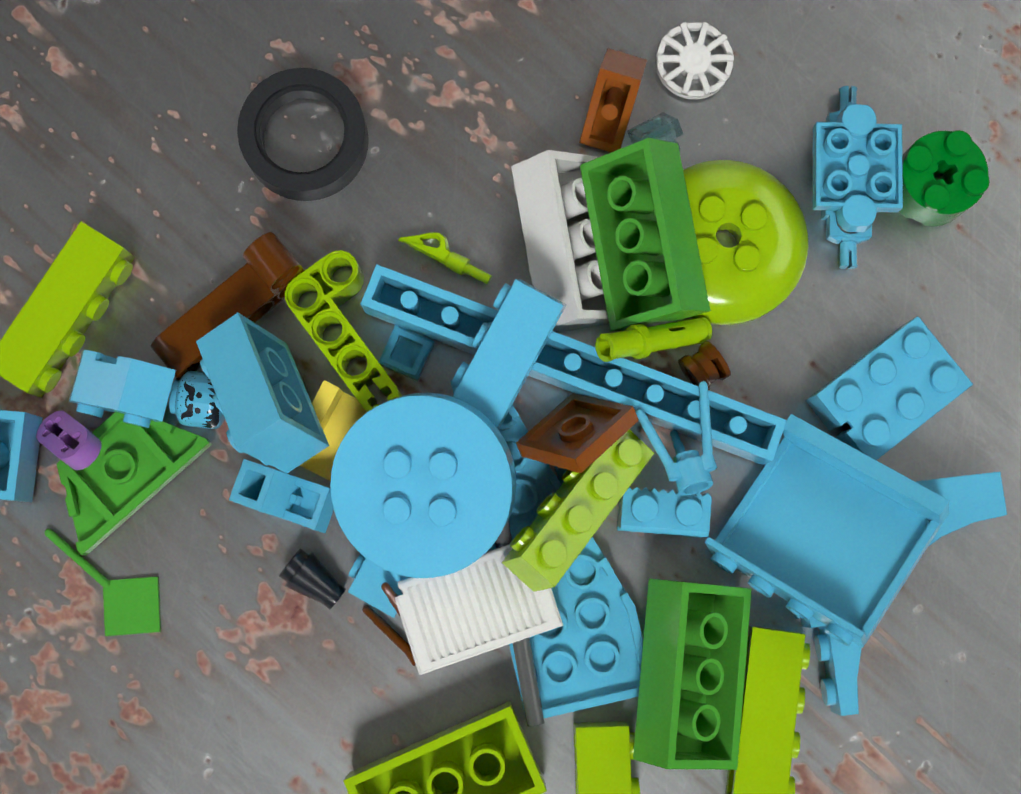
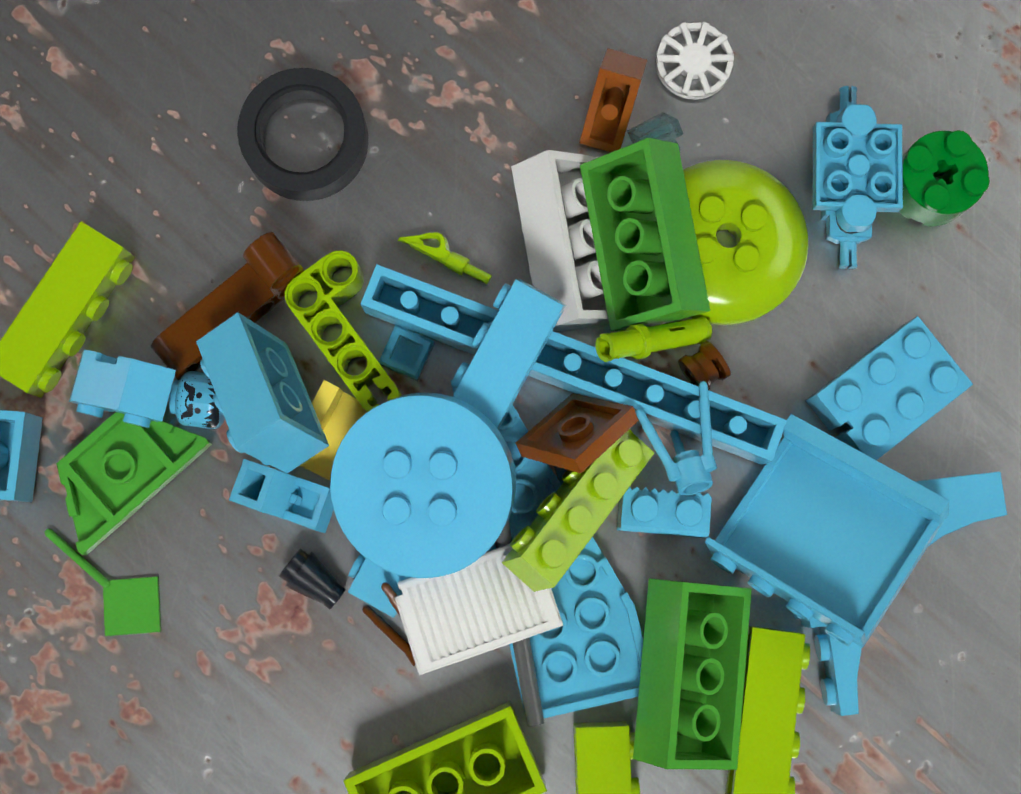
medium lavender beam [36,411,101,470] -> none

